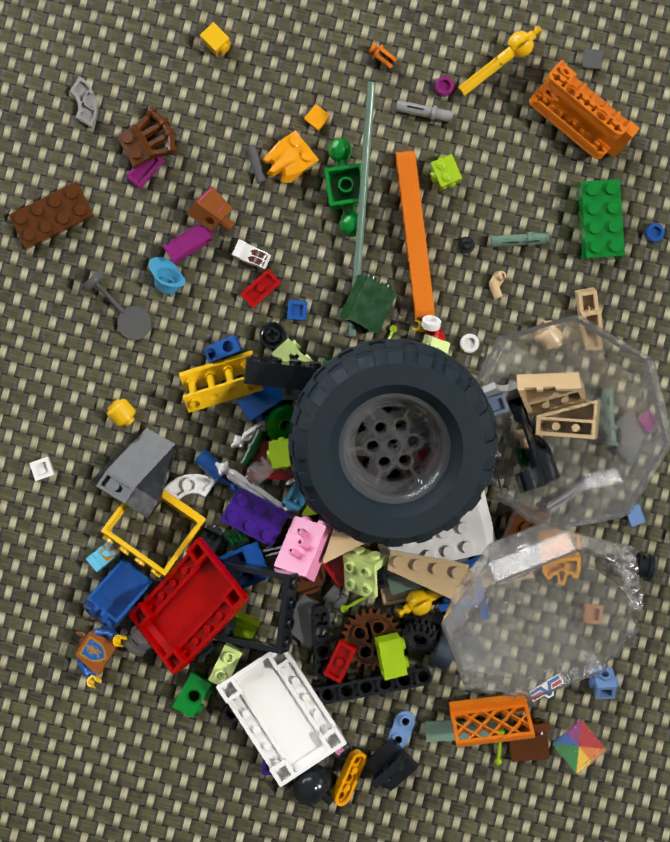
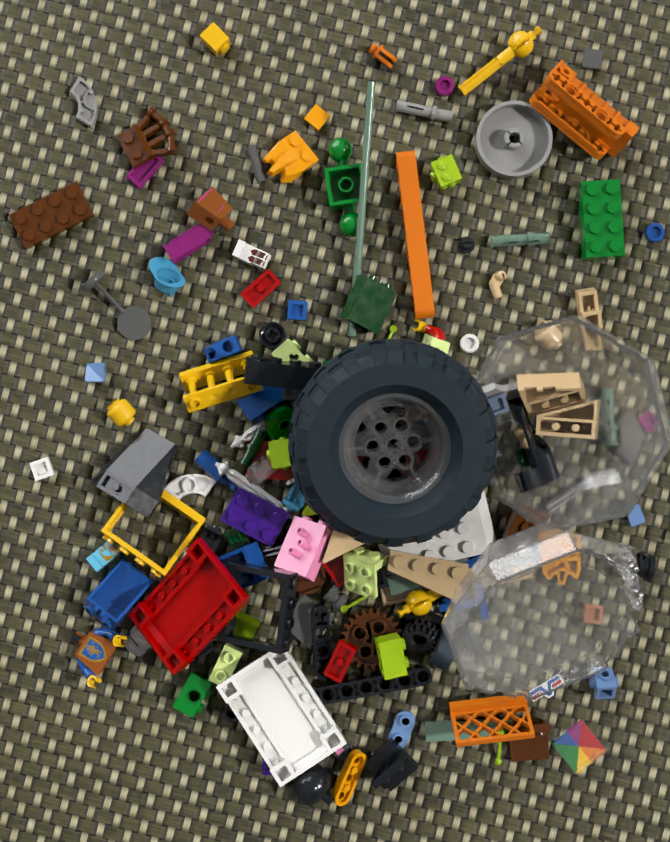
white tile [421,315,441,331] -> none
none -> medium blue slope [85,363,106,383]
none -> light grey piece [475,100,553,180]

